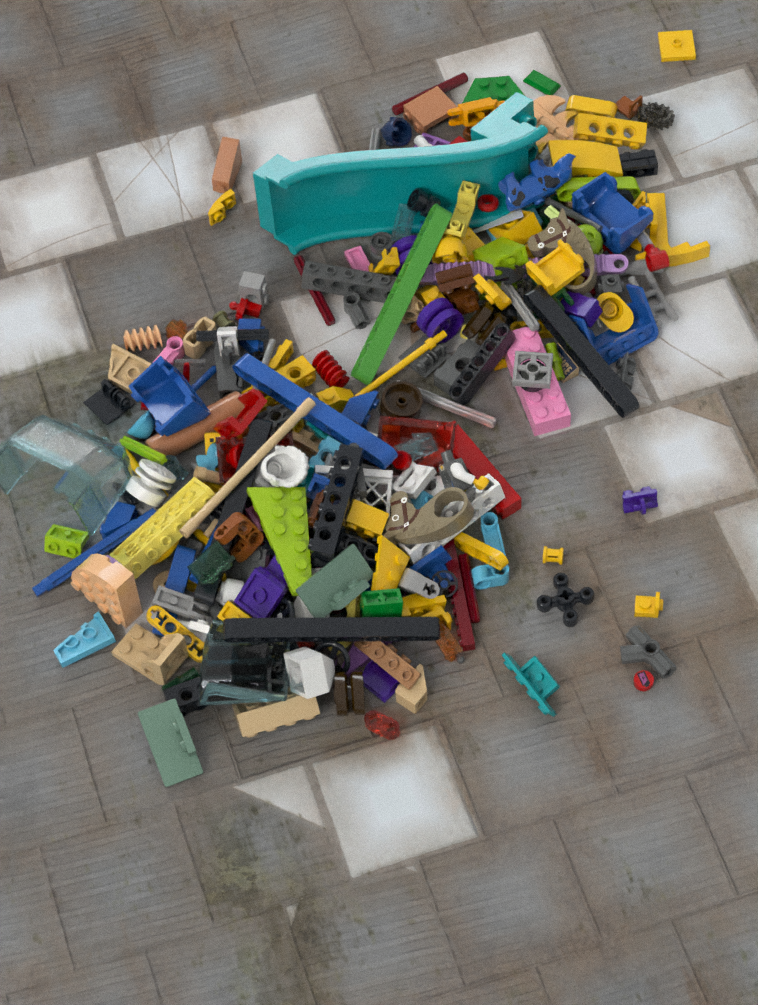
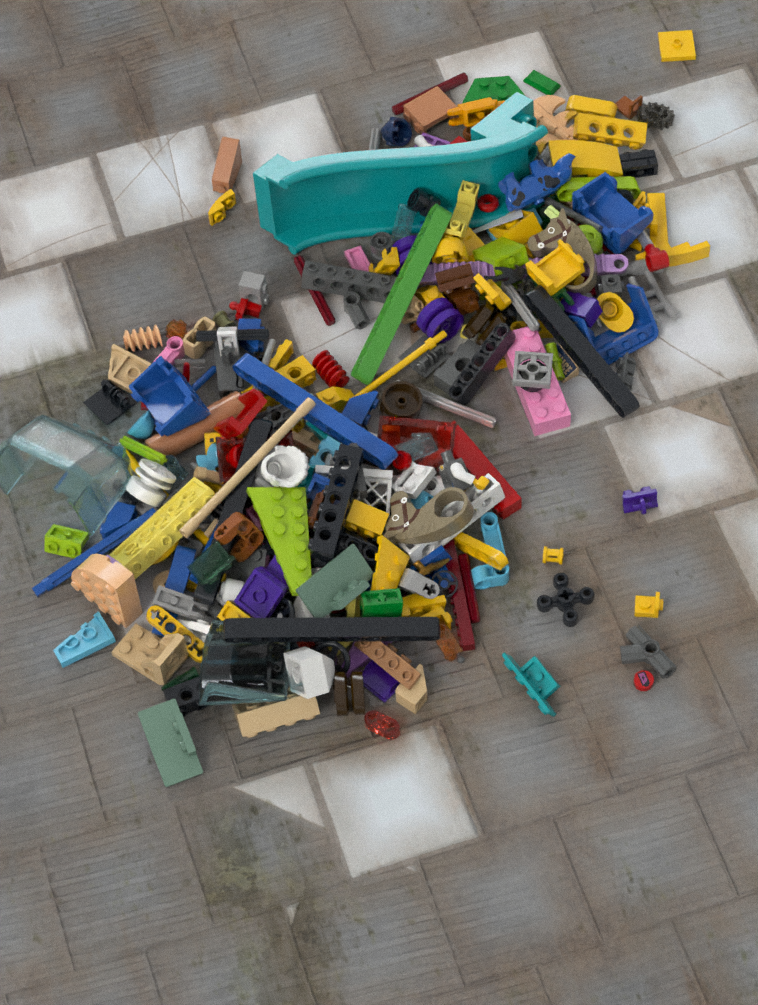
none -> pearl gold bar [413,558,450,576]

